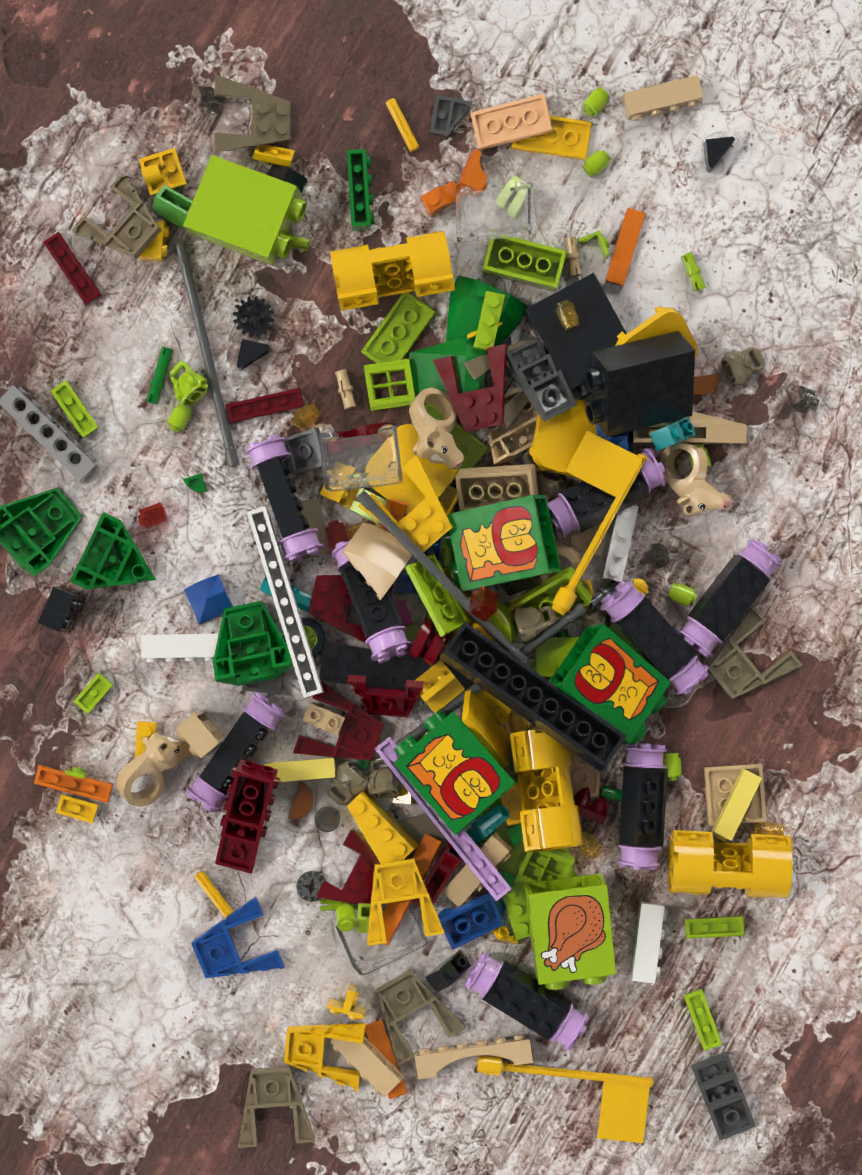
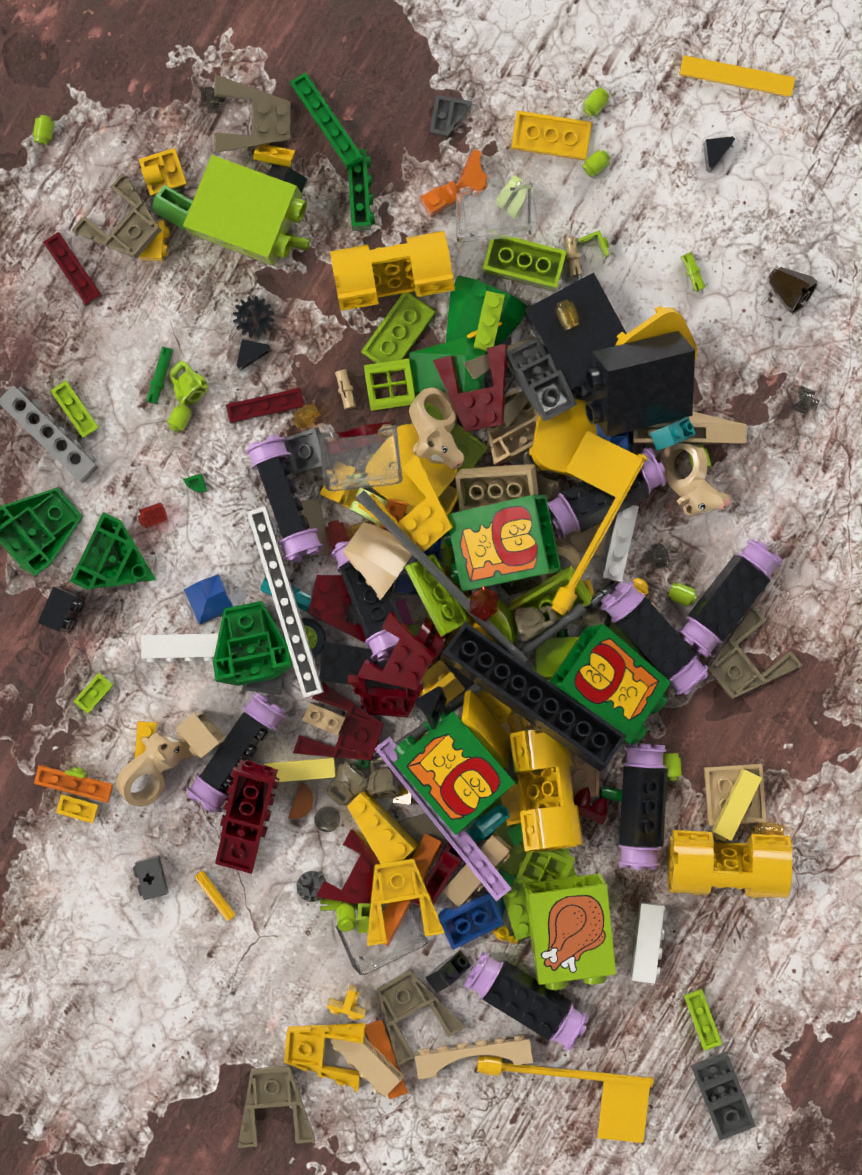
dark grey piece [174,243,240,467] -> none
blue wing [191,896,285,978] -> none
yellow axle [386,98,419,152] -> none
light nougat tile [471,93,553,151] -> none
clear yellow brick [577,831,602,859] -> none
orange tile [605,208,646,287] -> none
tan brick [622,75,703,121] -> none
lime plate [684,915,744,939] -> none
dark orange tile [693,374,719,396] -> none
dark tan piece [721,347,765,386] -> none
none -> lime brick [32,115,55,145]
none -> dark grey brick [133,855,169,900]
none -> green tile [290,72,364,170]
none -> dark red wing [357,611,435,690]
none -> black slope [414,686,447,729]
none -> yellow tile [679,55,795,98]
none -> dark brown cone [768,267,817,315]

